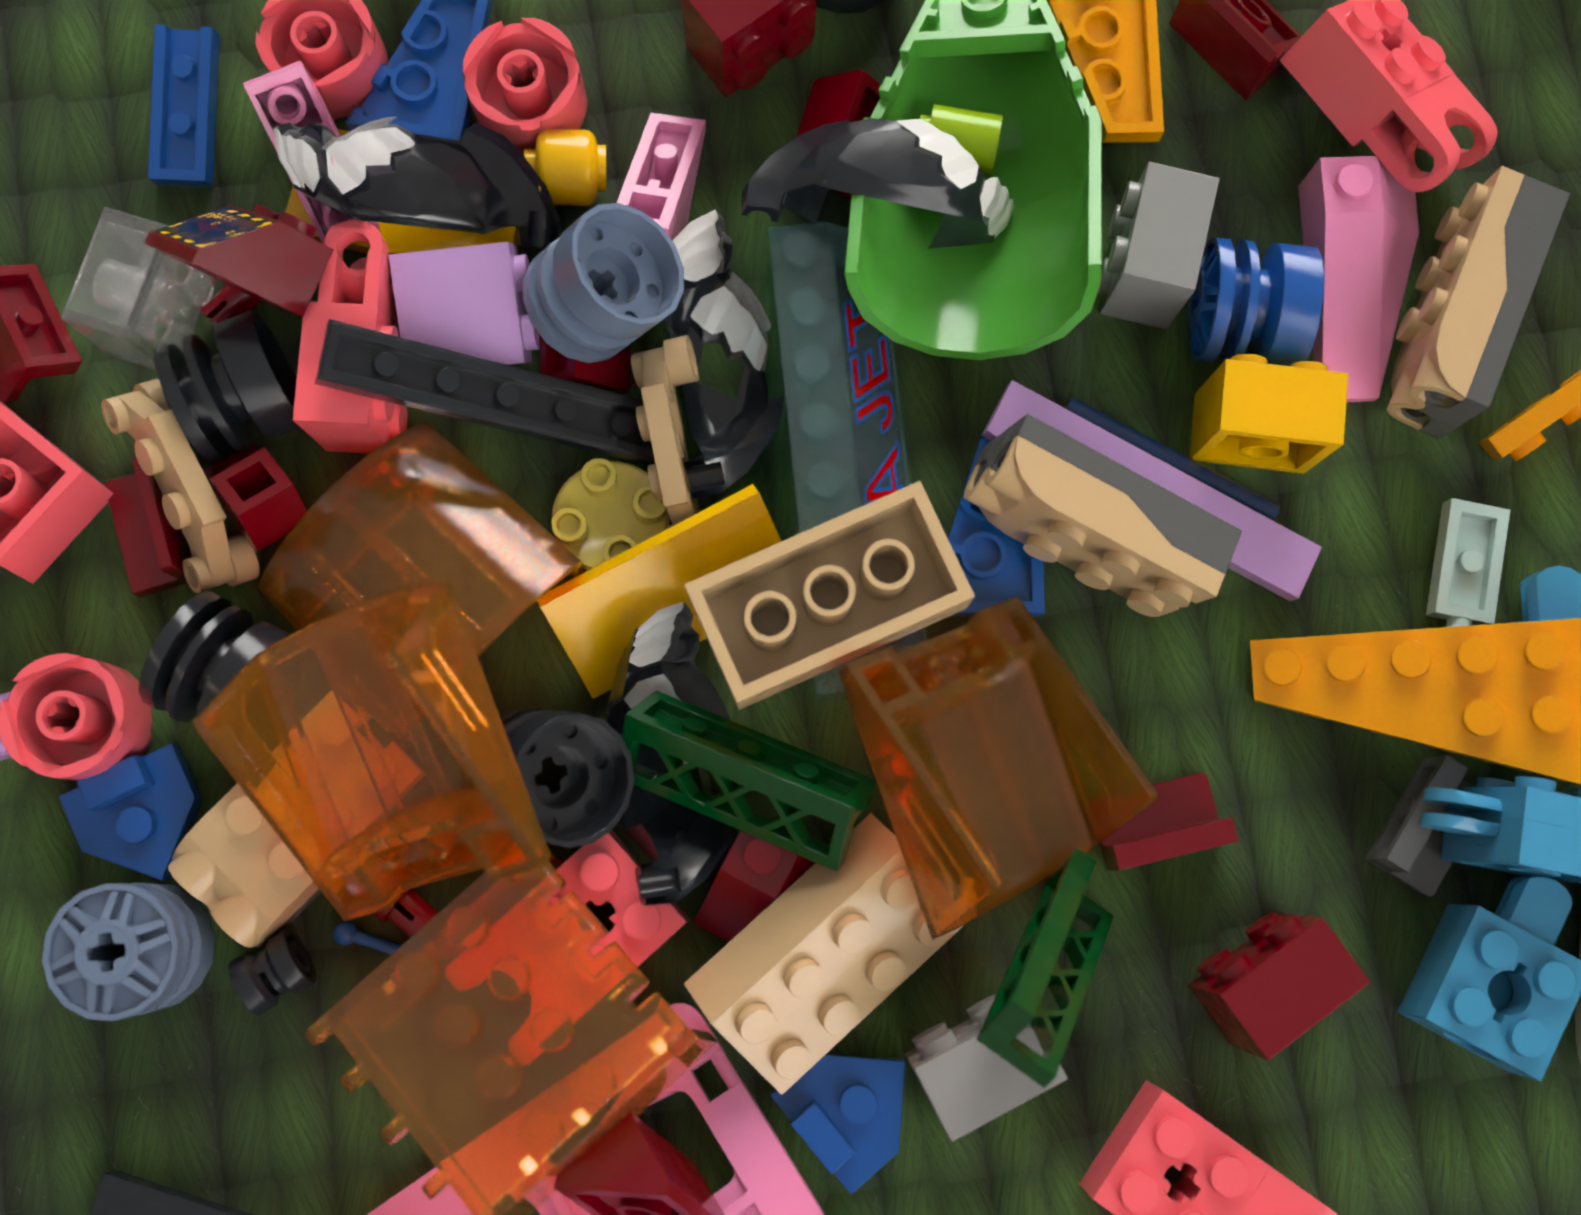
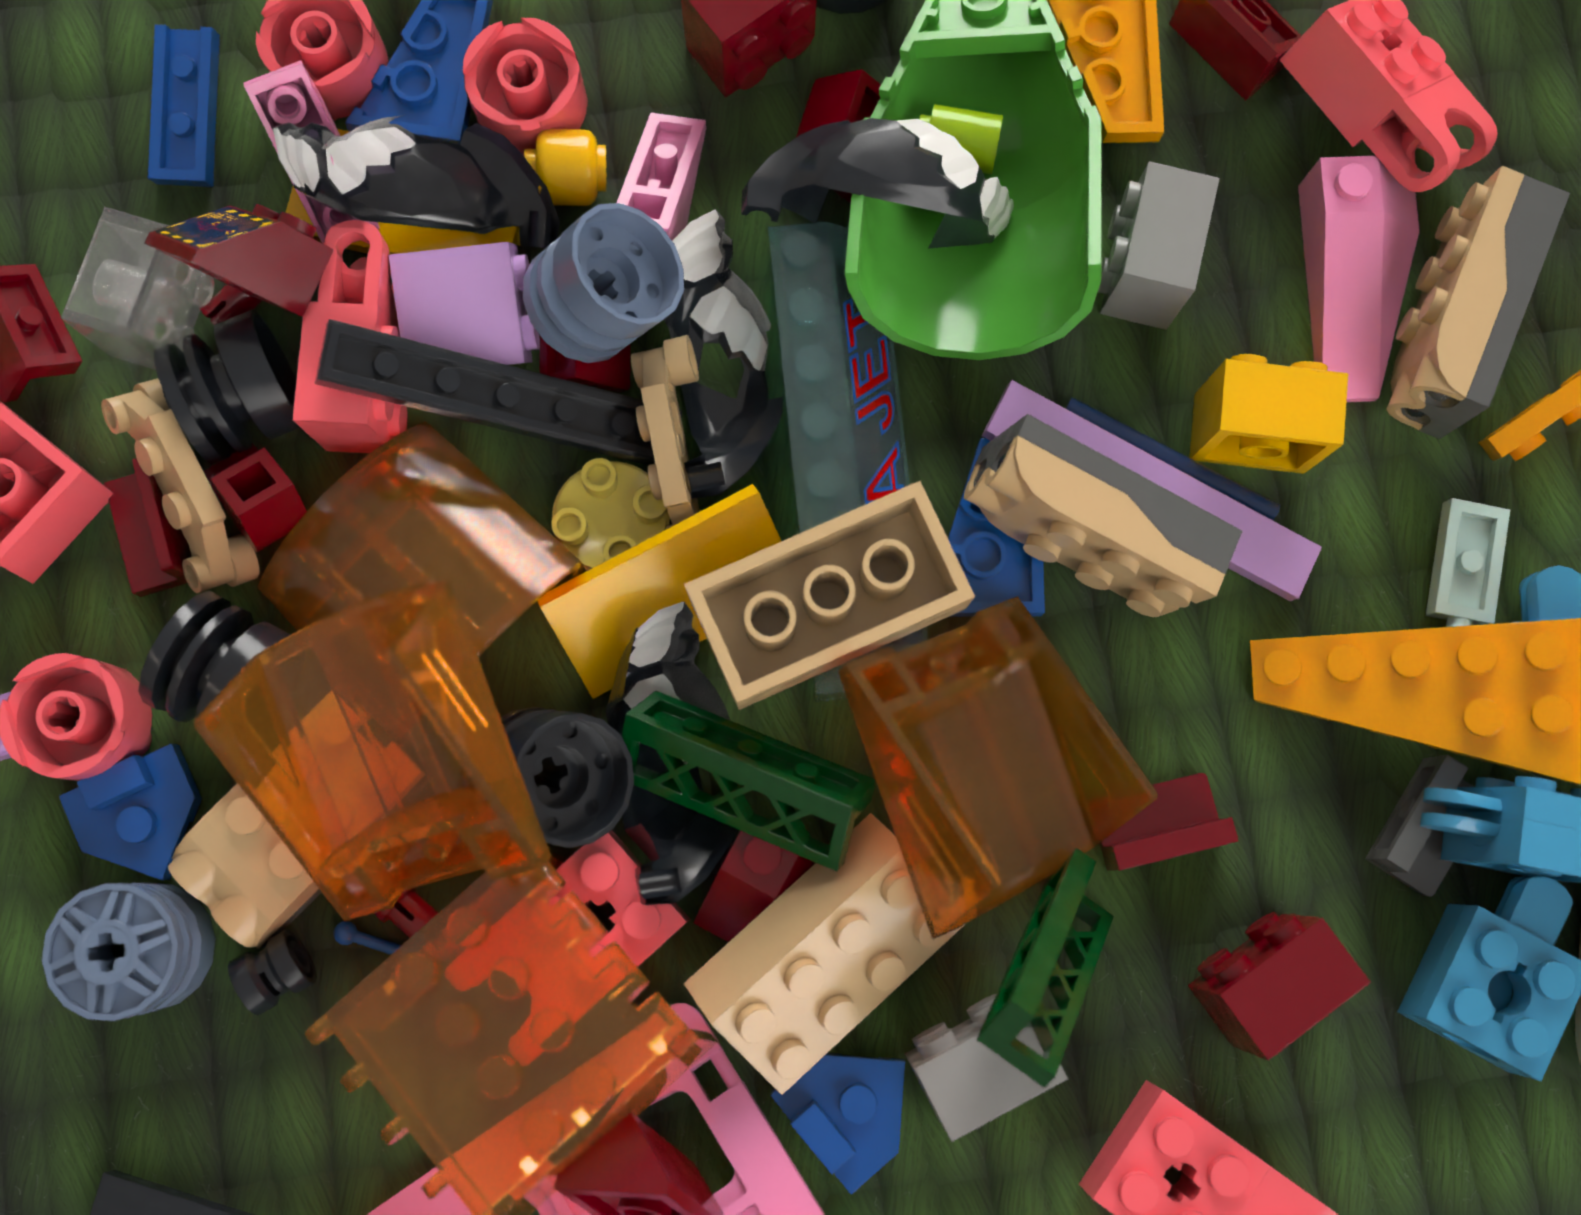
blue wheel [1188,237,1324,366] -> none

